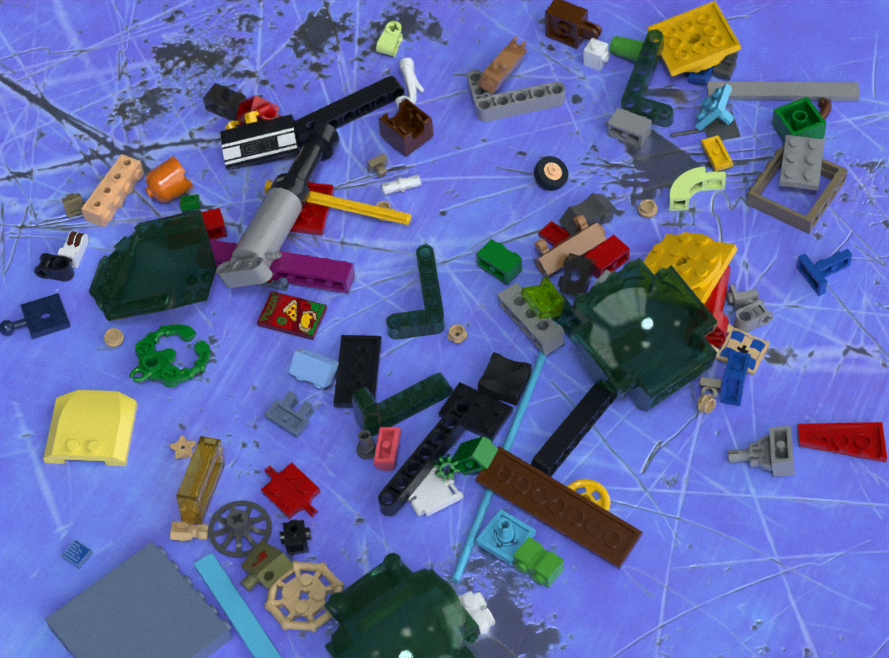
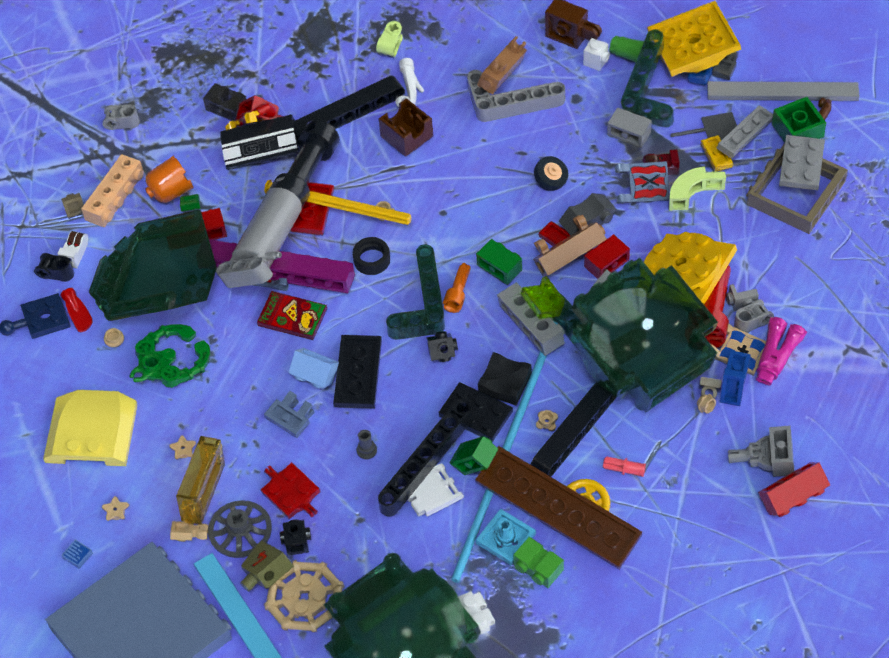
clear green beam [352,373,453,437] -> none
dark tan tile [366,153,388,178] -> none
coral brick [373,427,401,471] -> none
white pin [381,174,421,196] -> none
green gear [433,453,460,481] -> none
tan plate [447,324,467,343] -> none
clear smoke brick [558,253,596,298] -> none
tan plate [638,199,658,218] -> none
medium azure plate [694,83,735,131] -> none
blue bracket [797,249,852,296] -> none
red wing [797,422,887,462] -> none
none -> red piece [61,288,93,333]
none -> light grey piece [102,104,140,130]
none -> tan plate [102,496,129,521]
none -> black tyre [353,237,390,275]
none -> black brick [426,331,458,362]
none -> orange piece [442,263,471,313]
none -> tan plate [536,410,558,431]
none -> coral axle [603,457,646,477]
none -> flag [615,162,670,204]
none -> dark red leg [642,149,680,176]
none -> light grey plate [716,105,773,159]
none -> dark pink piece [756,317,807,386]
none -> brick [758,462,830,517]

